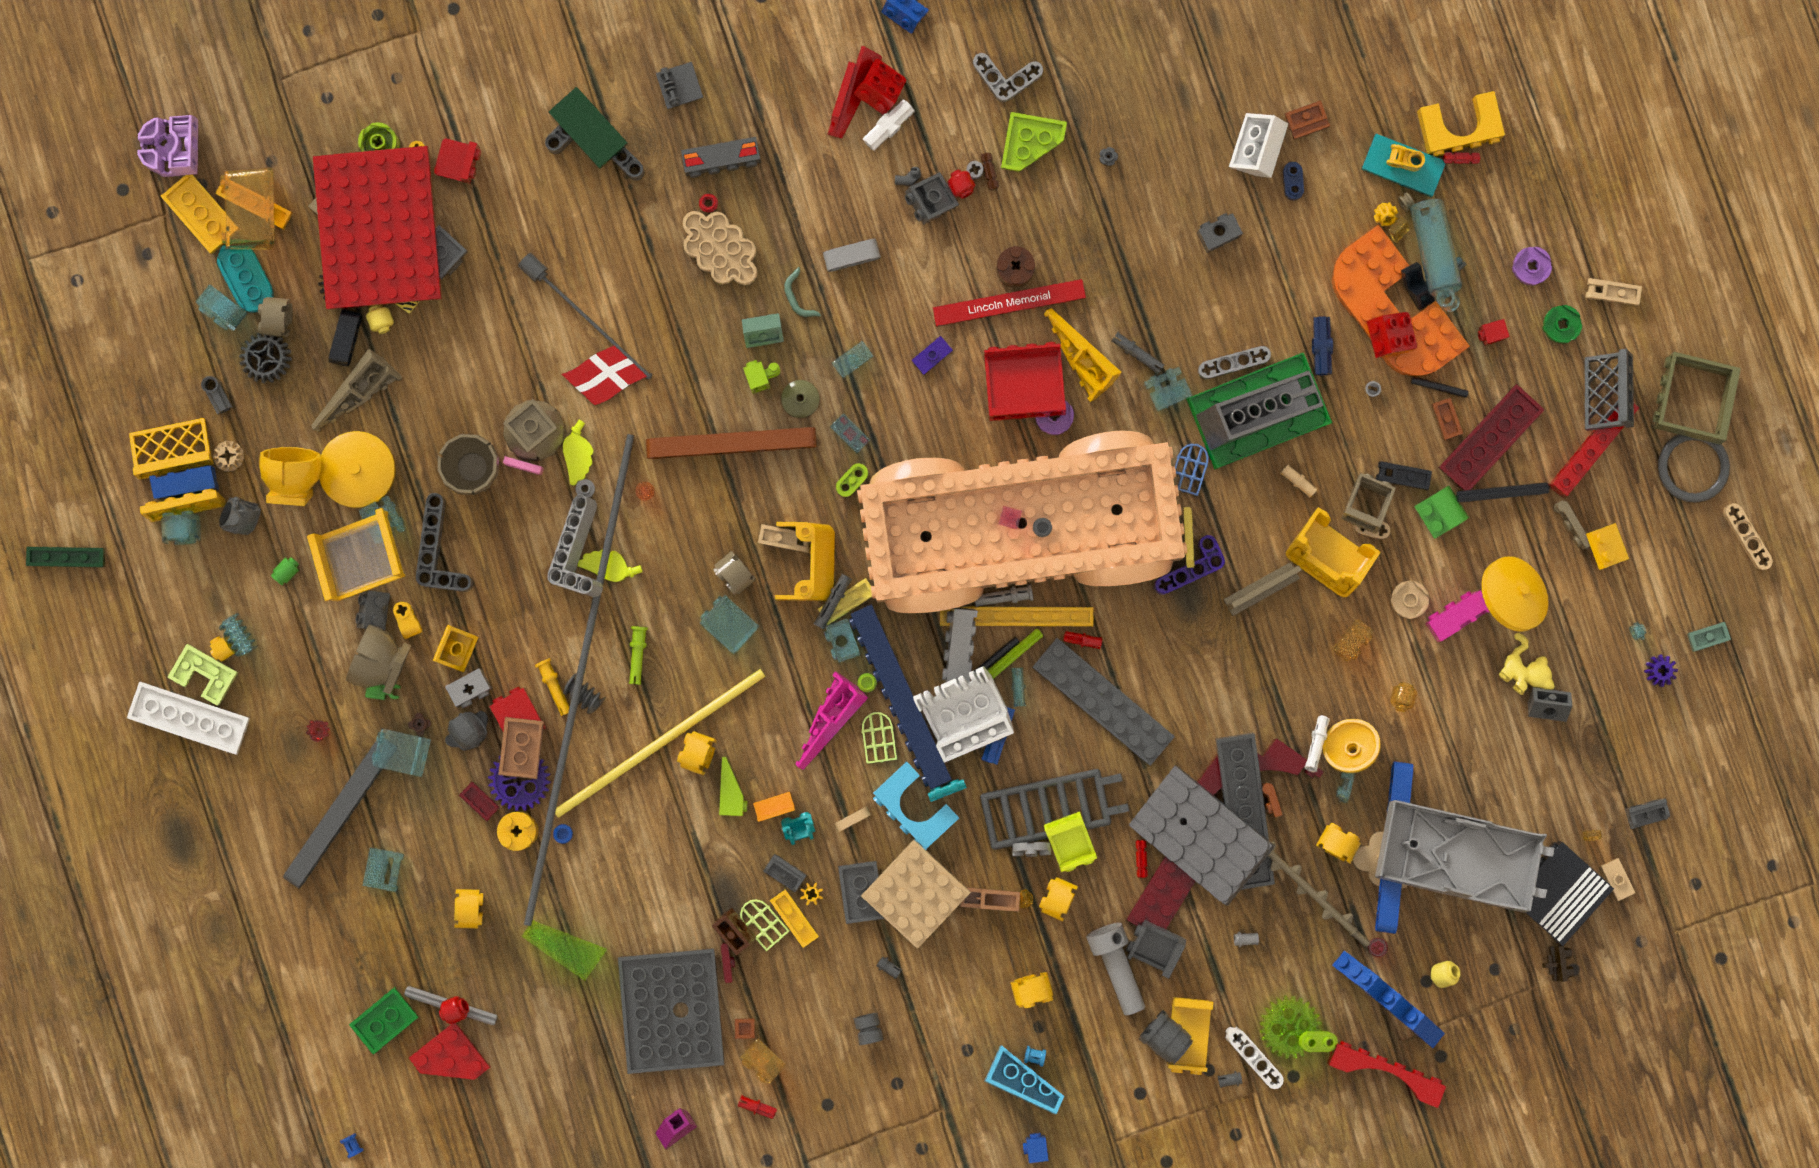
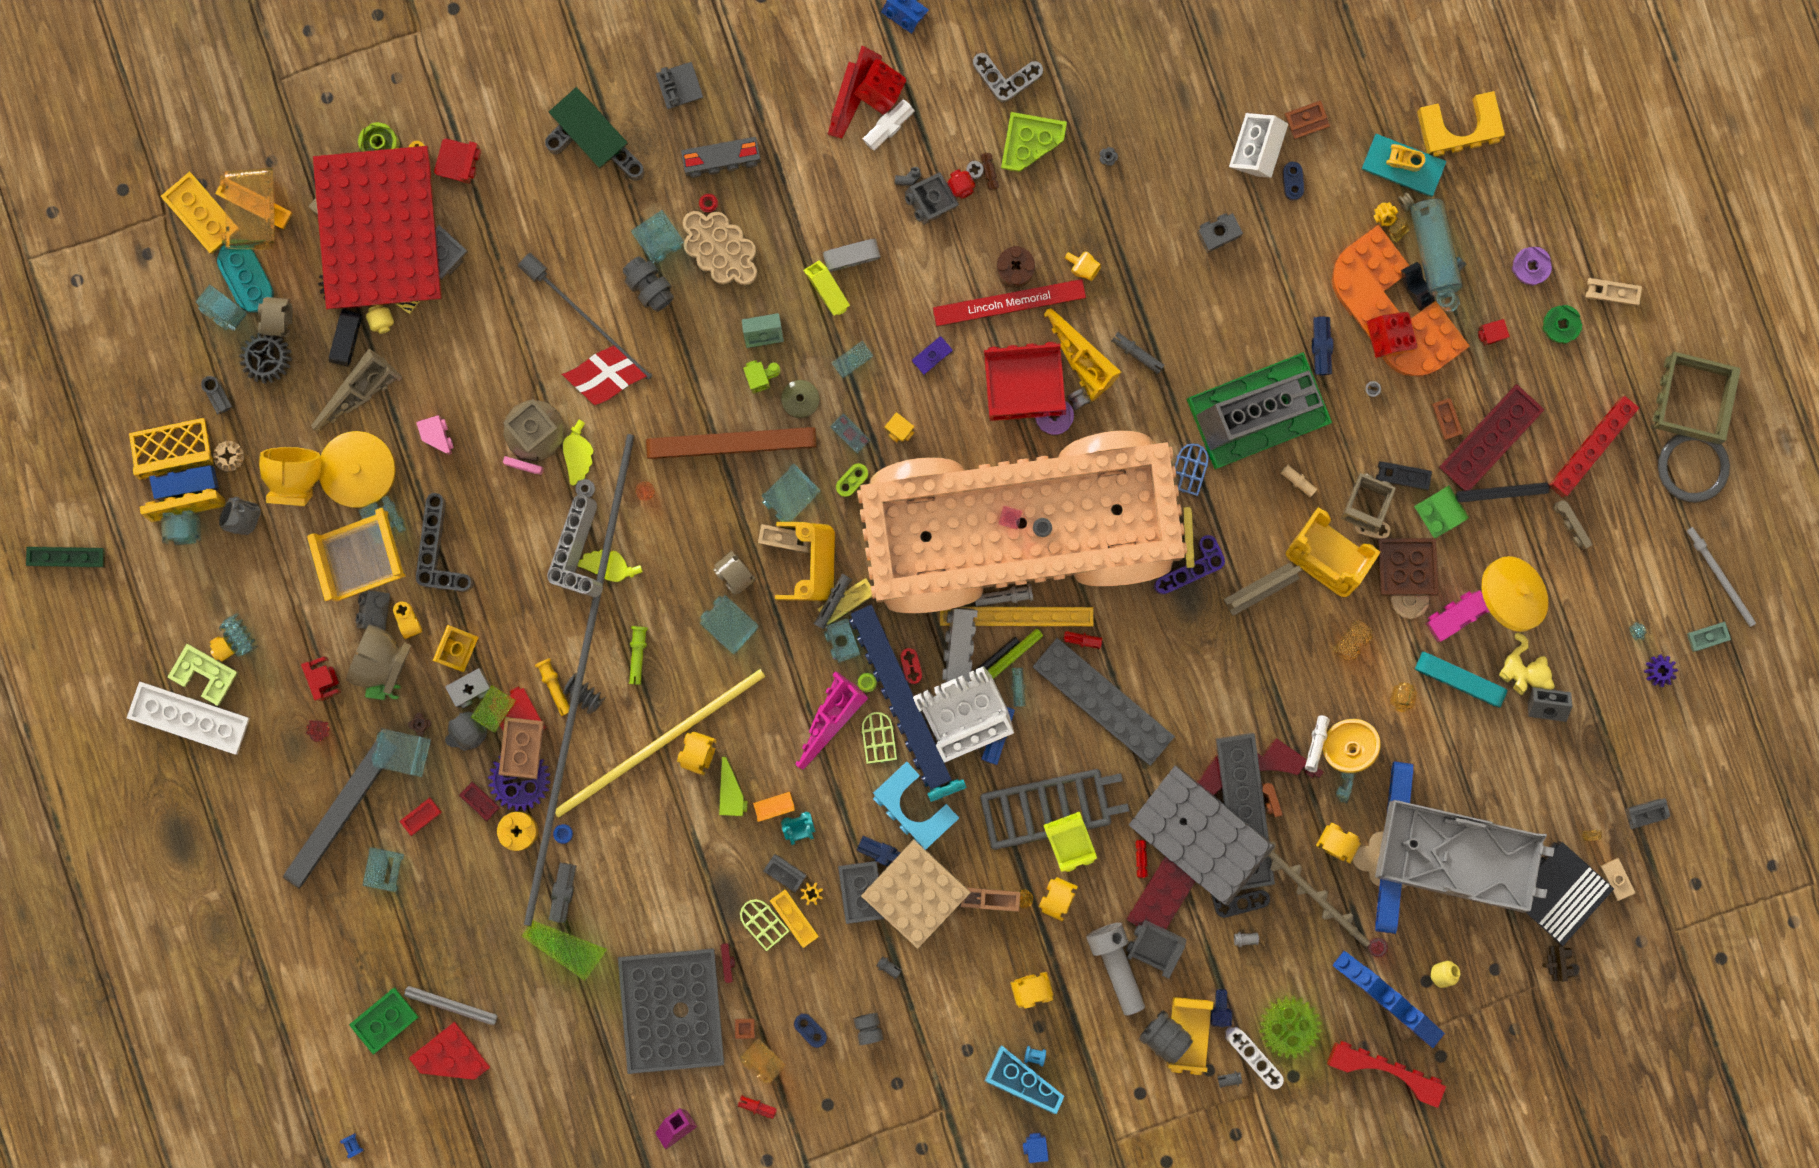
lavender connector [137,115,198,177] -> none
bright green brick [271,557,299,585] -> none
dark tan plate [437,434,499,495] -> none
red head [439,996,469,1024] -> none
yellow brick [454,889,483,929] -> none
reddish brown brick [712,908,756,955] -> none
sand green animal [784,267,821,317] -> none
tan beam [834,806,871,832] -> none
light grey plate [1012,842,1051,857] -> none
clear light blue plate [1144,367,1193,412] -> none
light grey beam [1198,346,1271,379] -> none
lime plate [1299,1031,1338,1052] -> none
black bar [1411,376,1468,398] -> none
red axle [1443,152,1480,164] -> none
dark grey fence [1585,349,1634,431] -> none
yellow plate [1586,523,1629,570] -> none
tan beam [1723,503,1773,570] -> none
none -> red panel [301,656,341,701]
none -> red plate [399,797,442,836]
none -> bright pink slope [416,415,454,455]
none -> clear neon green plate [471,685,516,733]
none -> dark grey piece [549,862,577,923]
none -> dark grey piece [623,256,674,312]
none -> clear light blue plate [631,210,684,263]
none -> clear light blue panel [761,463,821,522]
none -> dark blue plate [794,1013,827,1048]
none -> neon yellow slope [803,261,850,316]
none -> dark blue piece [857,835,901,866]
none -> yellow brick [884,412,915,443]
none -> red beam [901,648,922,684]
none -> yellow piece [1065,252,1101,281]
none -> flat silver wheel [1067,388,1091,410]
none -> black beam [1210,890,1270,918]
none -> clear blue axle [1211,989,1232,1028]
none -> reddish brown plate [1377,538,1439,596]
none -> teal beam [1415,652,1508,708]
none -> light grey bar [1687,527,1756,627]

